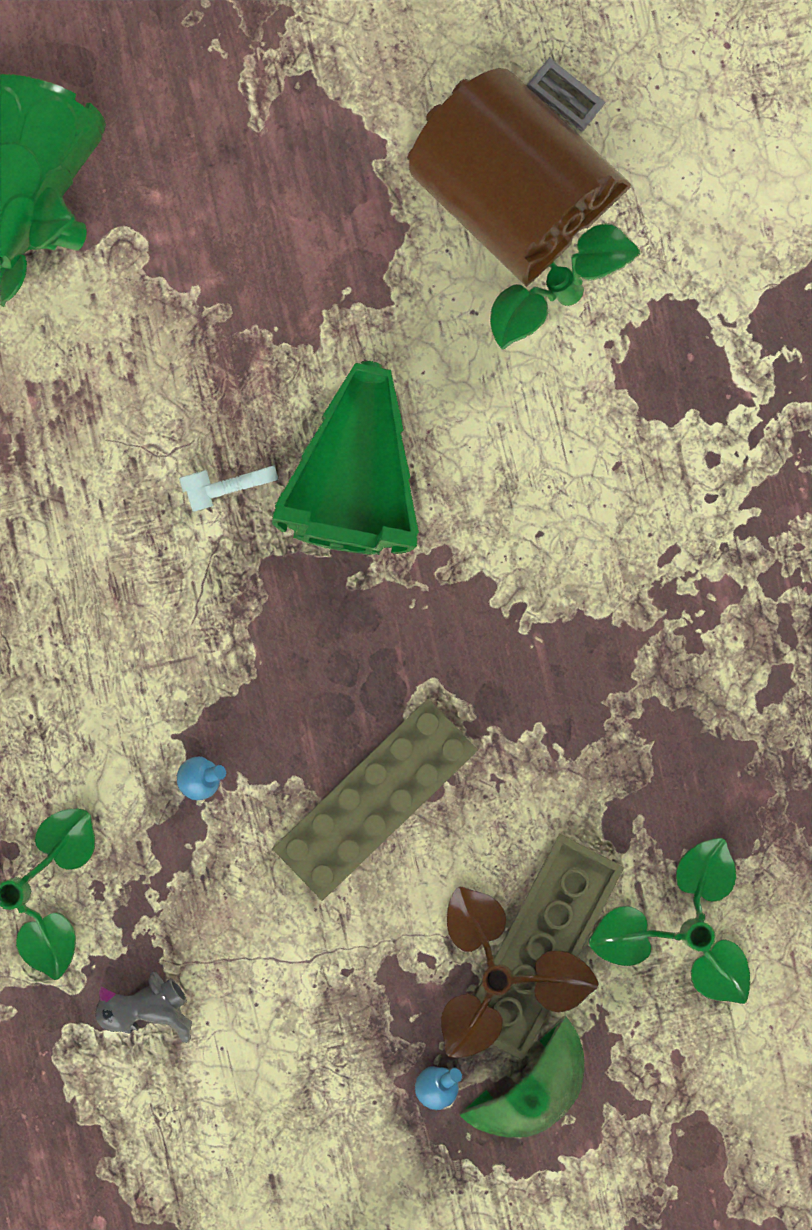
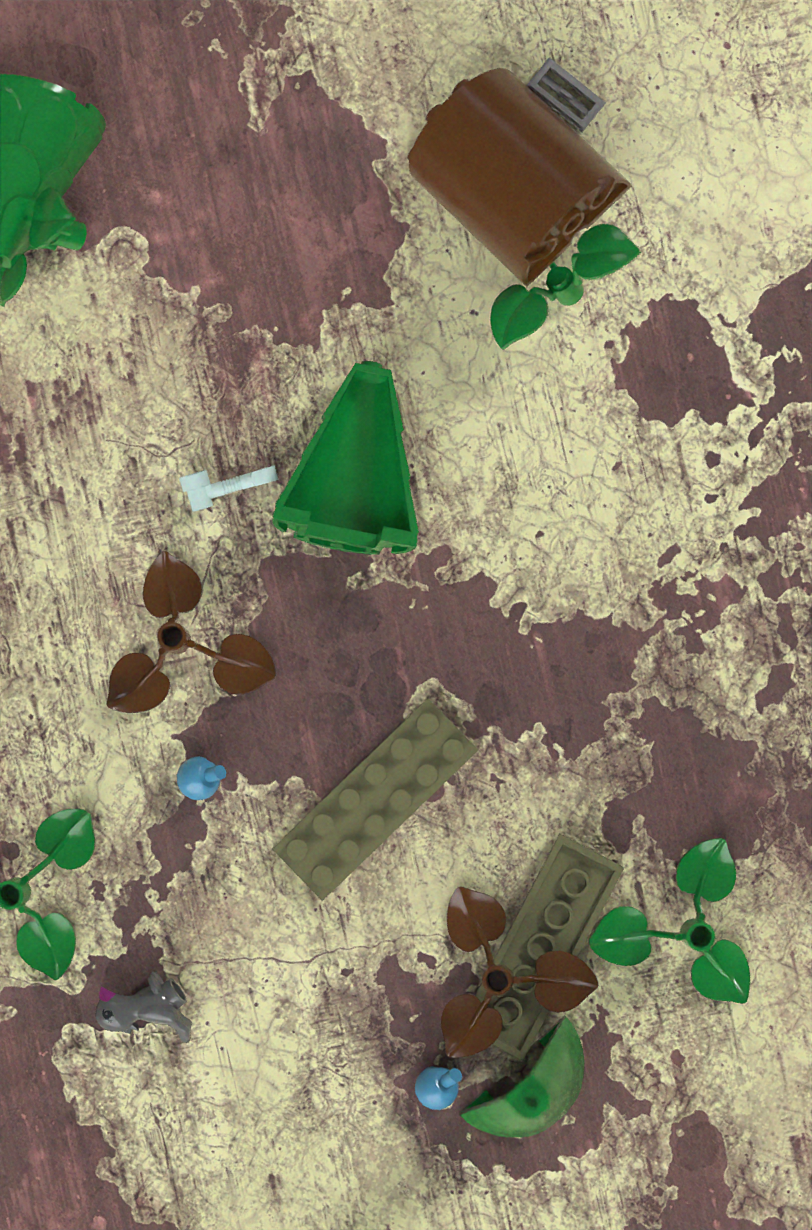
none -> reddish brown plant [106,551,276,713]

